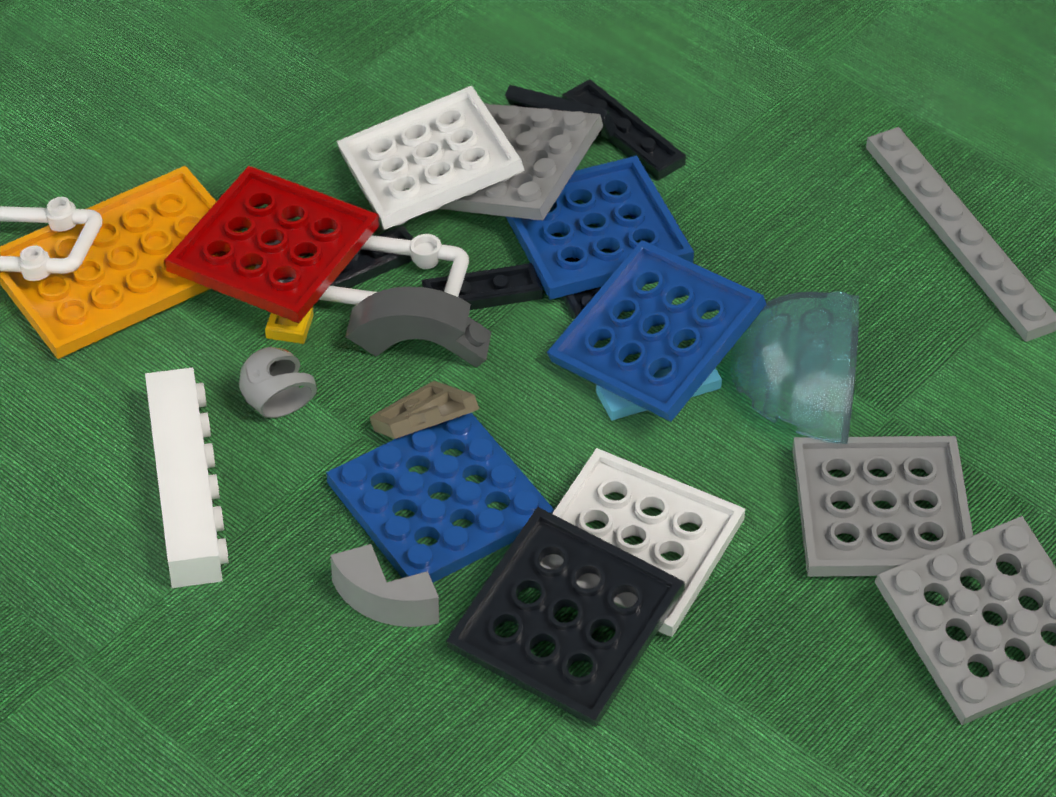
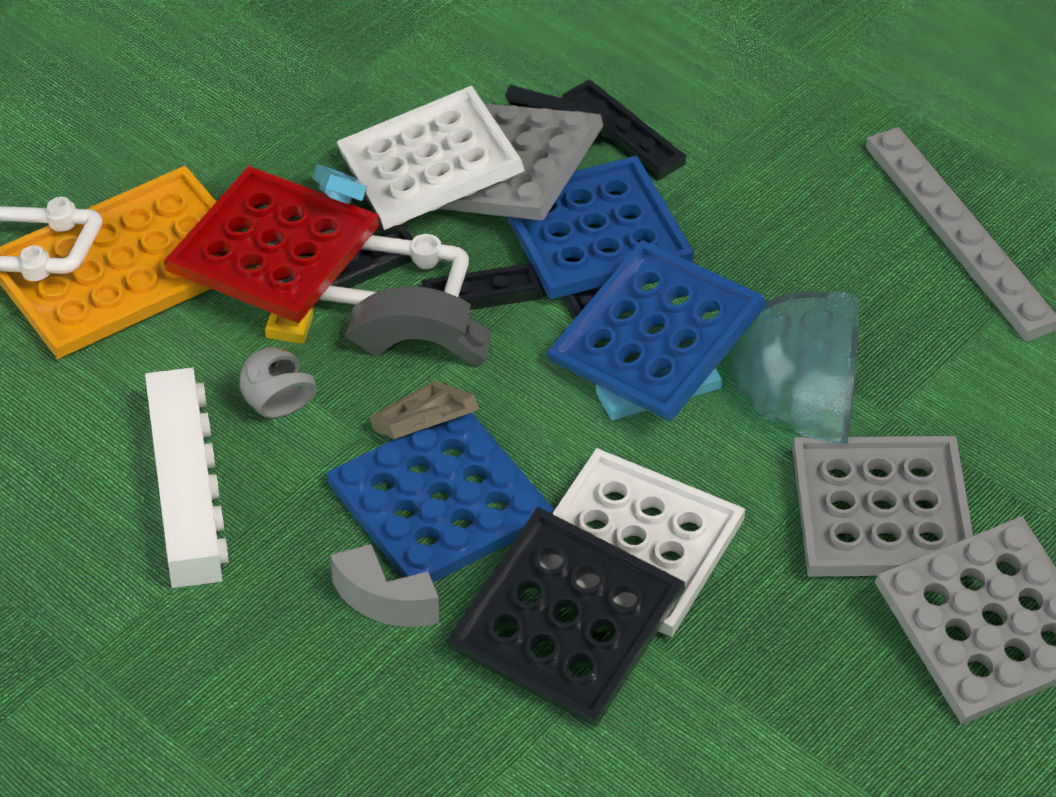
none -> medium azure plate [312,164,367,204]

